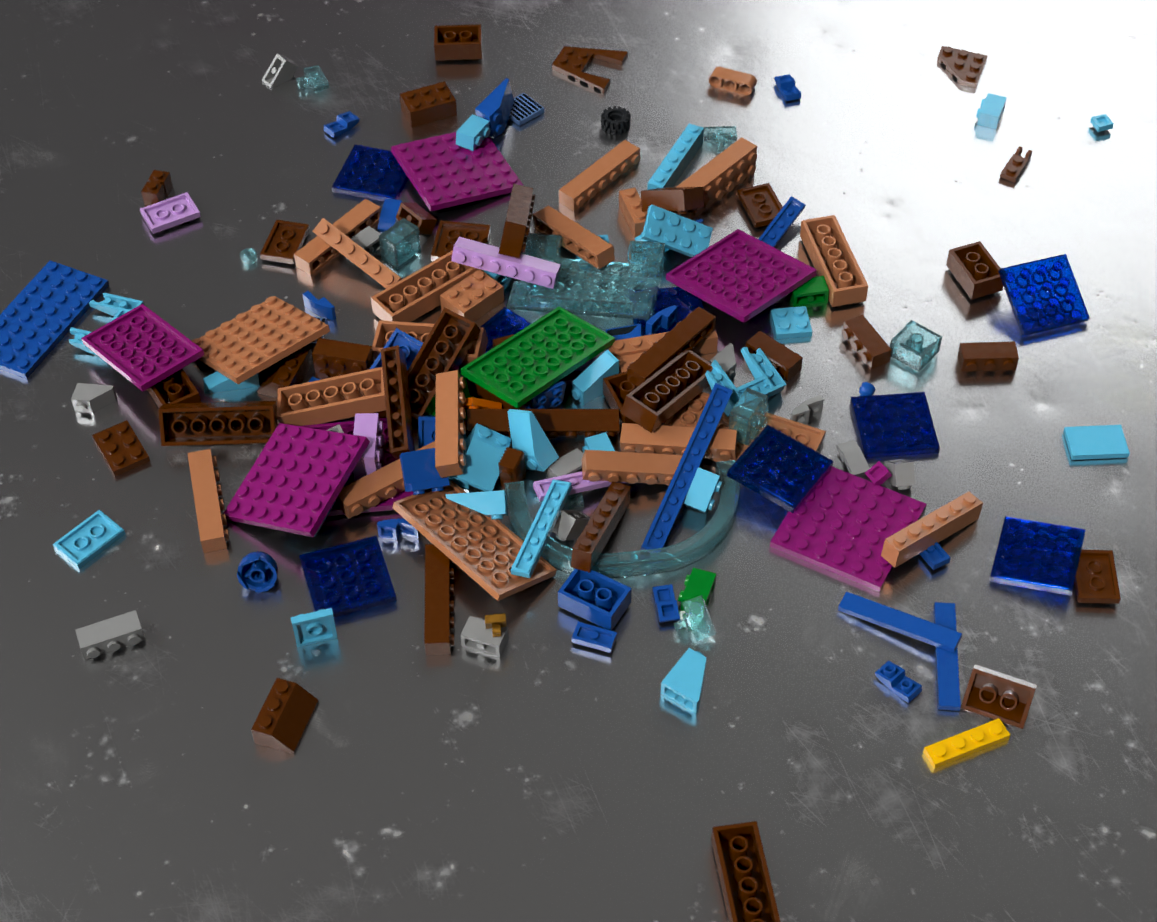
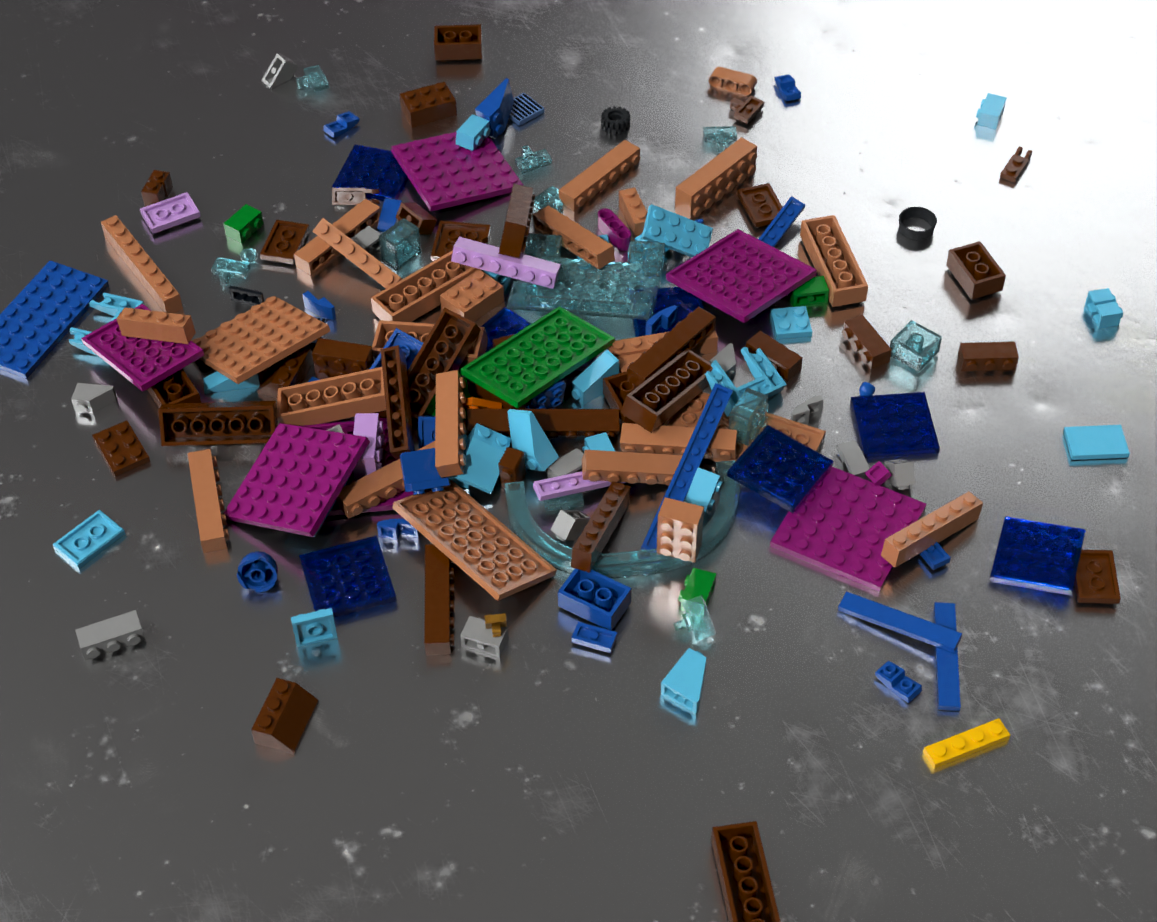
medium azure slope [445,490,508,520] -> none
medium azure tile [510,479,572,578] -> none
reddish brown wing [552,46,628,93] -> none
slope [606,324,643,340] -> none
reddish brown brick [641,187,704,214] -> none
medium azure brick [647,123,704,190] -> none
blue slope [652,584,680,623] -> none
reddish brown plate [937,46,988,89] -> none
reddish brown slope [961,664,1037,729] -> none
clear blue plate [998,254,1090,336] -> none
medium azure plate [1090,114,1114,132] -> none
none -> nougat brick [101,215,183,313]
none -> nougat brick [117,307,196,344]
none -> clear light blue hinge [211,257,251,286]
none -> green brick [223,204,264,244]
none -> black slope [229,286,264,305]
none -> hinge [332,188,380,205]
none -> clear light blue hinge [515,145,552,174]
none -> clear light blue hinge [533,185,564,213]
none -> magenta beam [598,208,631,251]
none -> nougat brick [656,497,704,563]
none -> reddish brown hinge [730,96,765,124]
none -> black tyre [899,206,937,240]
none -> medium azure piece [1085,288,1123,329]

